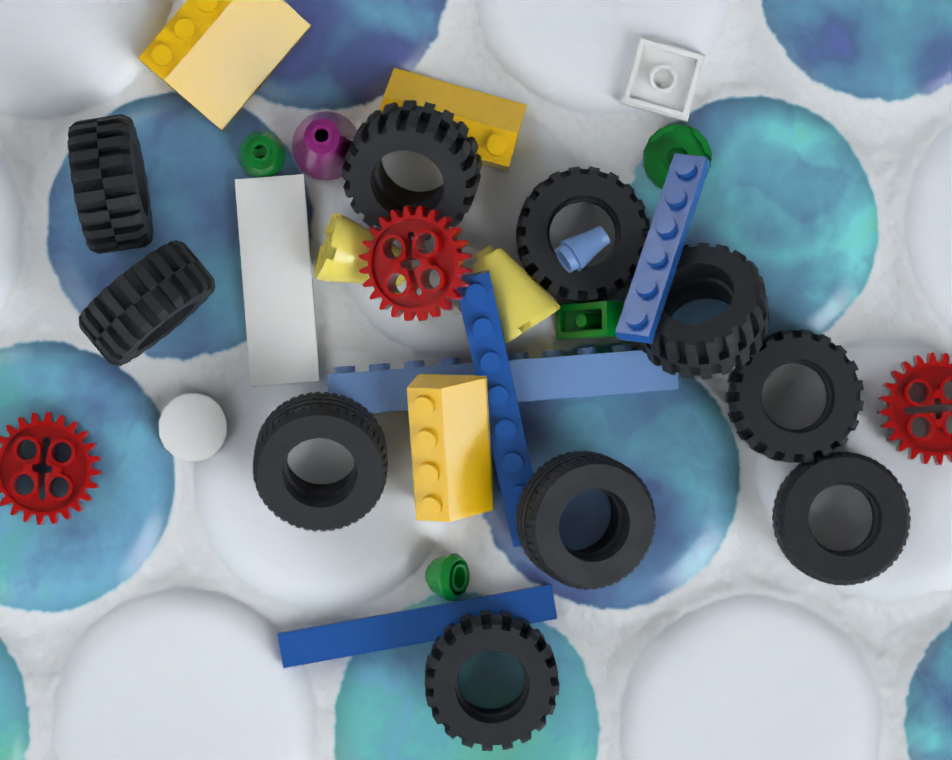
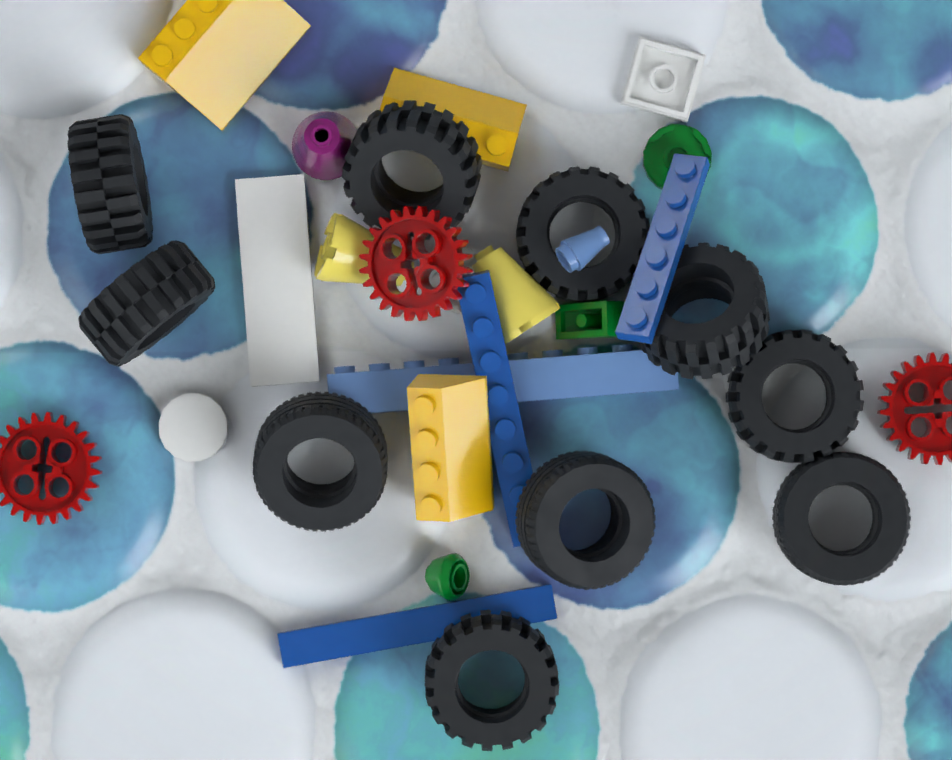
green cone [238,131,286,178] -> none

